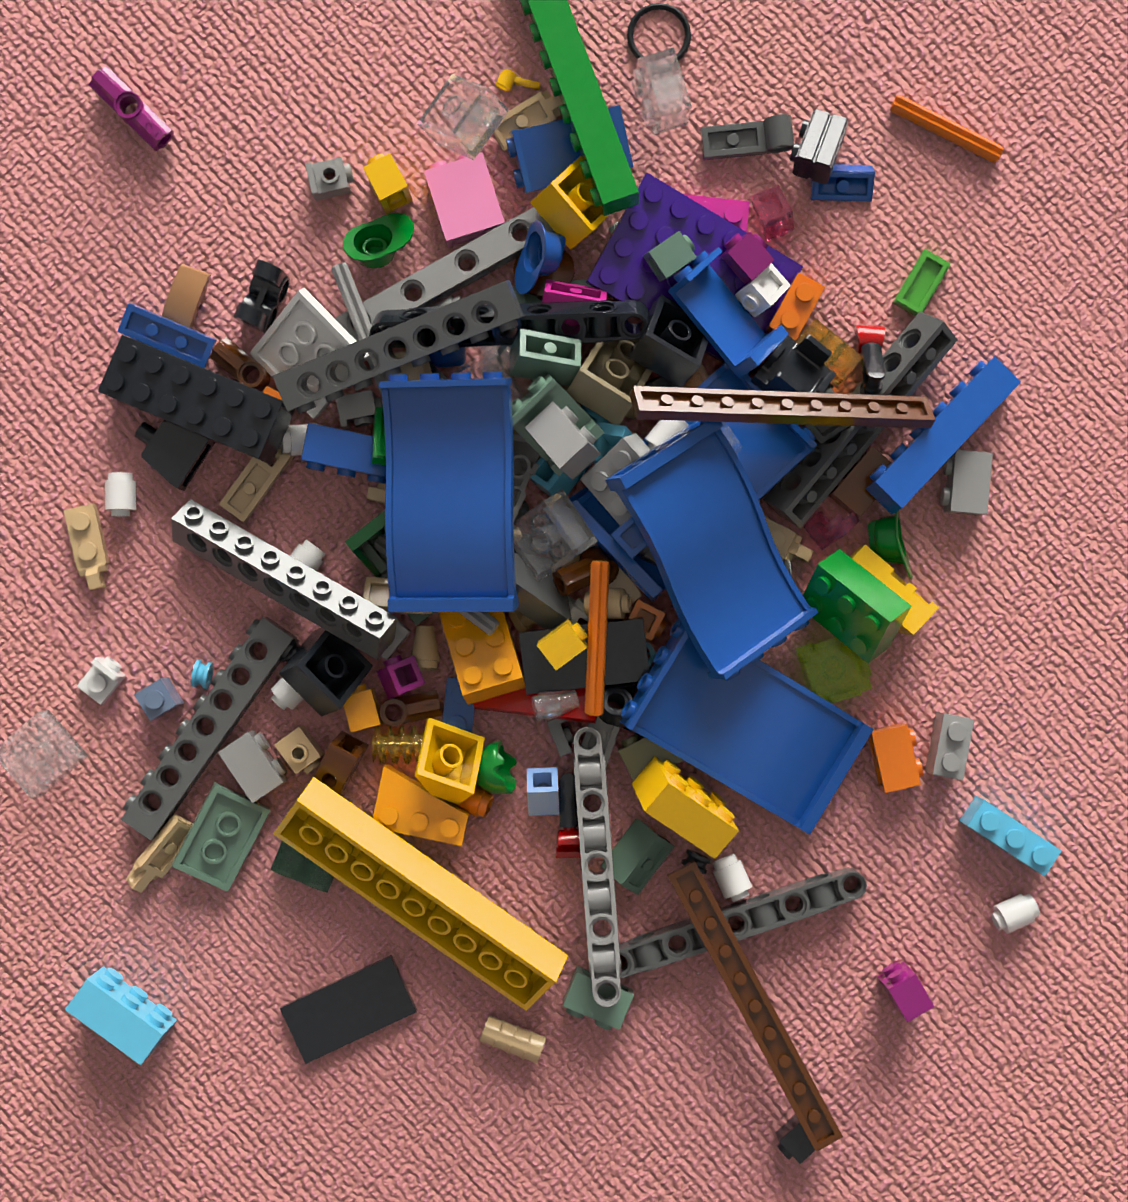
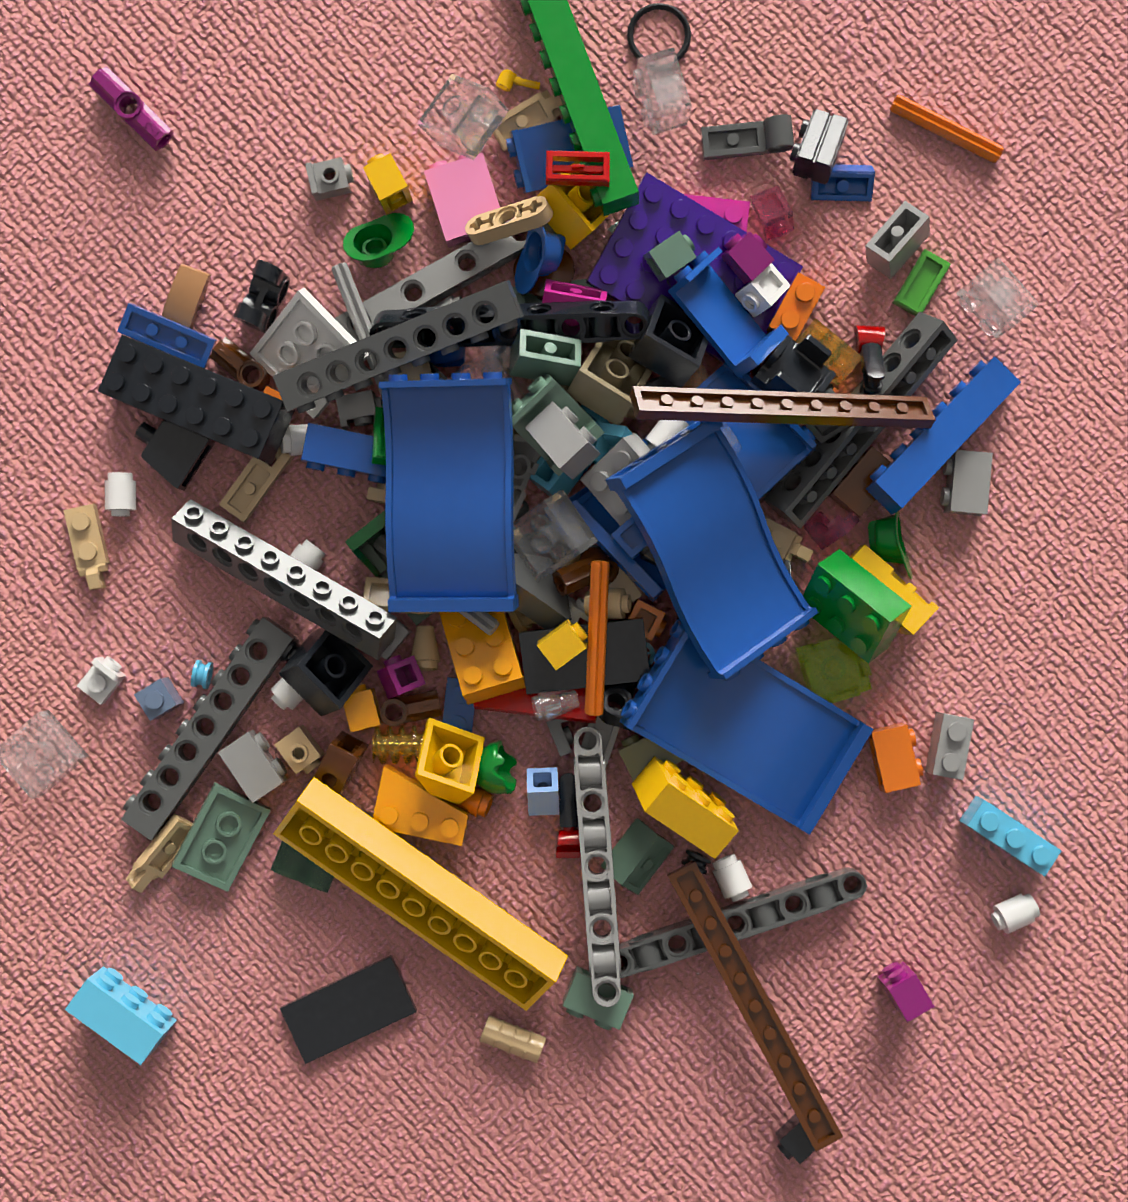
none -> tan beam [465,196,553,245]
none -> red tile [546,151,610,187]
none -> light grey brick [865,201,930,279]
none -> clear brick [956,257,1039,338]

